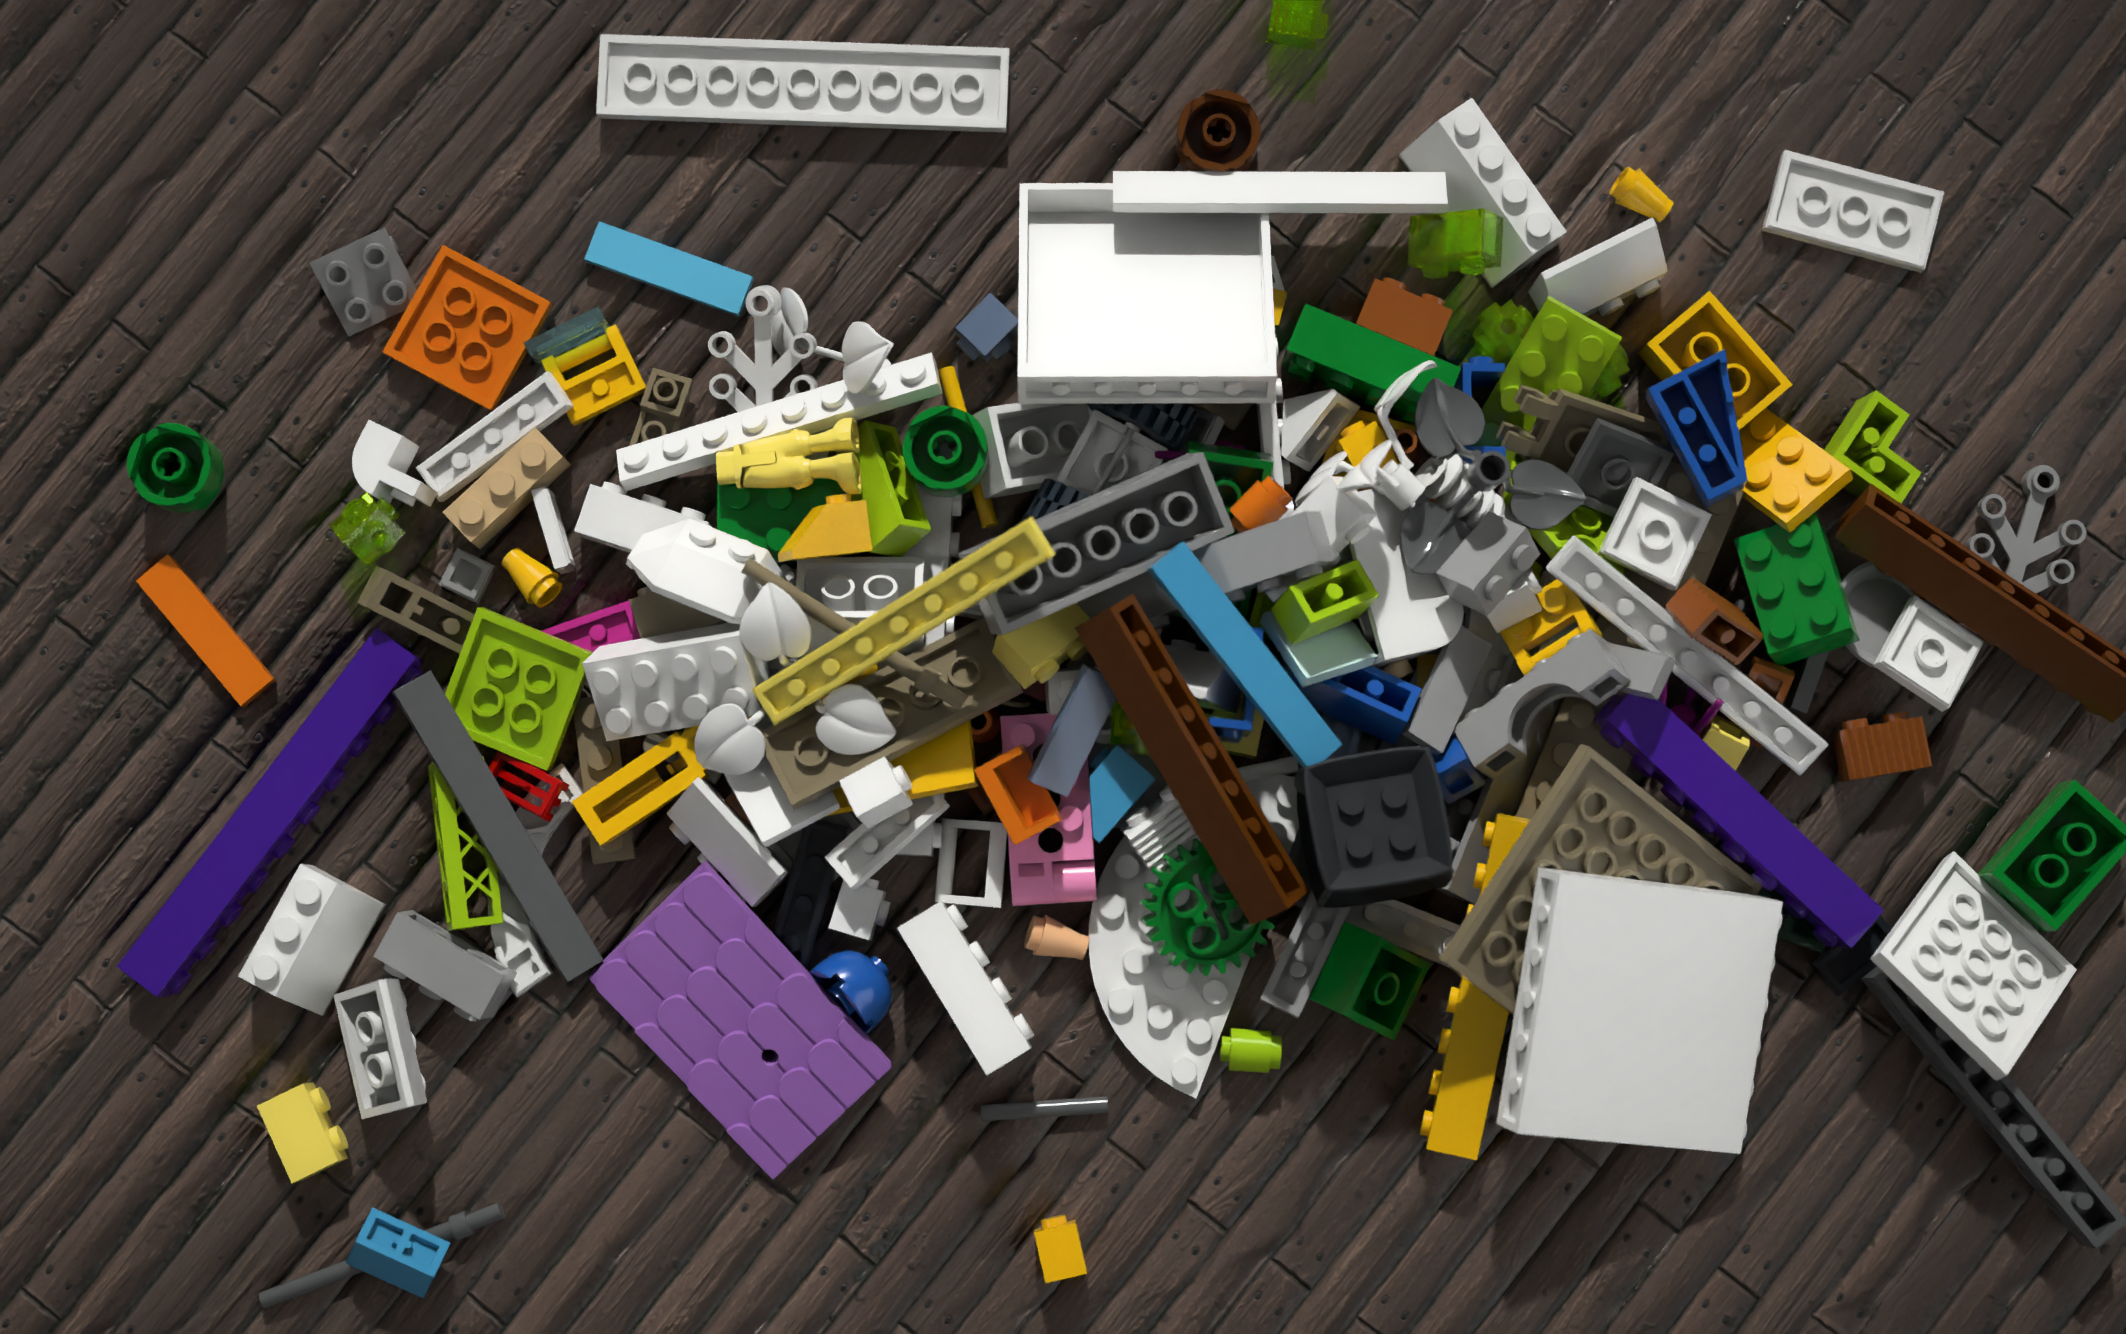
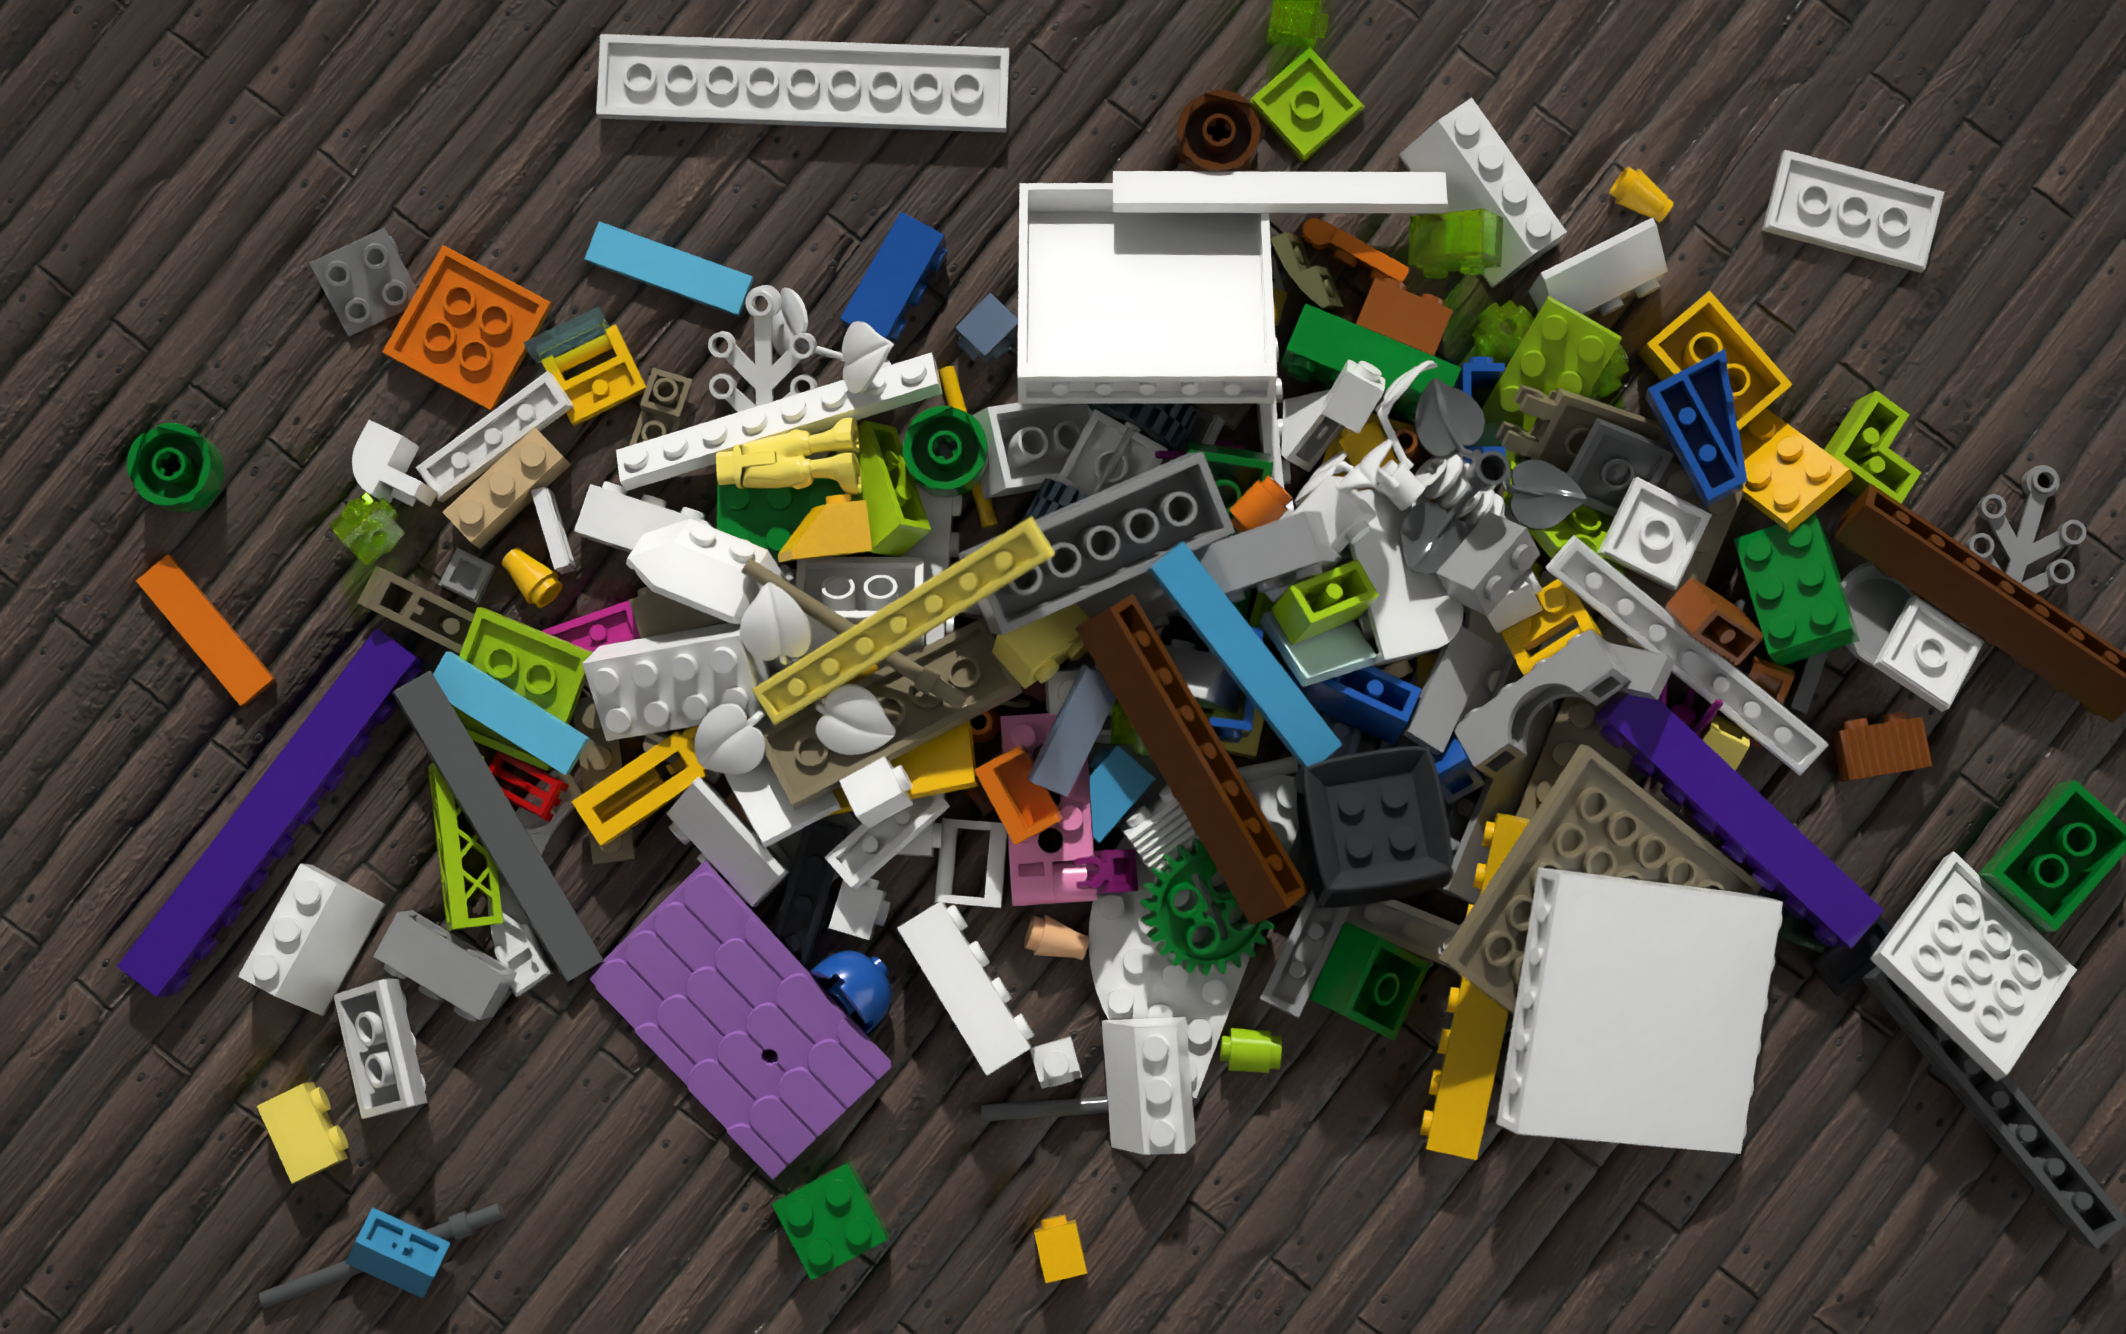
none -> medium azure tile [433,652,590,775]
none -> green brick [772,1161,890,1281]
none -> blue brick [840,212,948,343]
none -> white brick [1030,1036,1082,1089]
none -> magenta plate [1075,849,1139,894]
none -> white slope [1102,1017,1196,1155]
none -> lime tile [1249,47,1365,163]
none -> olive slope [1271,232,1344,310]
none -> orange hinge [1302,217,1409,284]
none -> white brick [1322,359,1386,434]

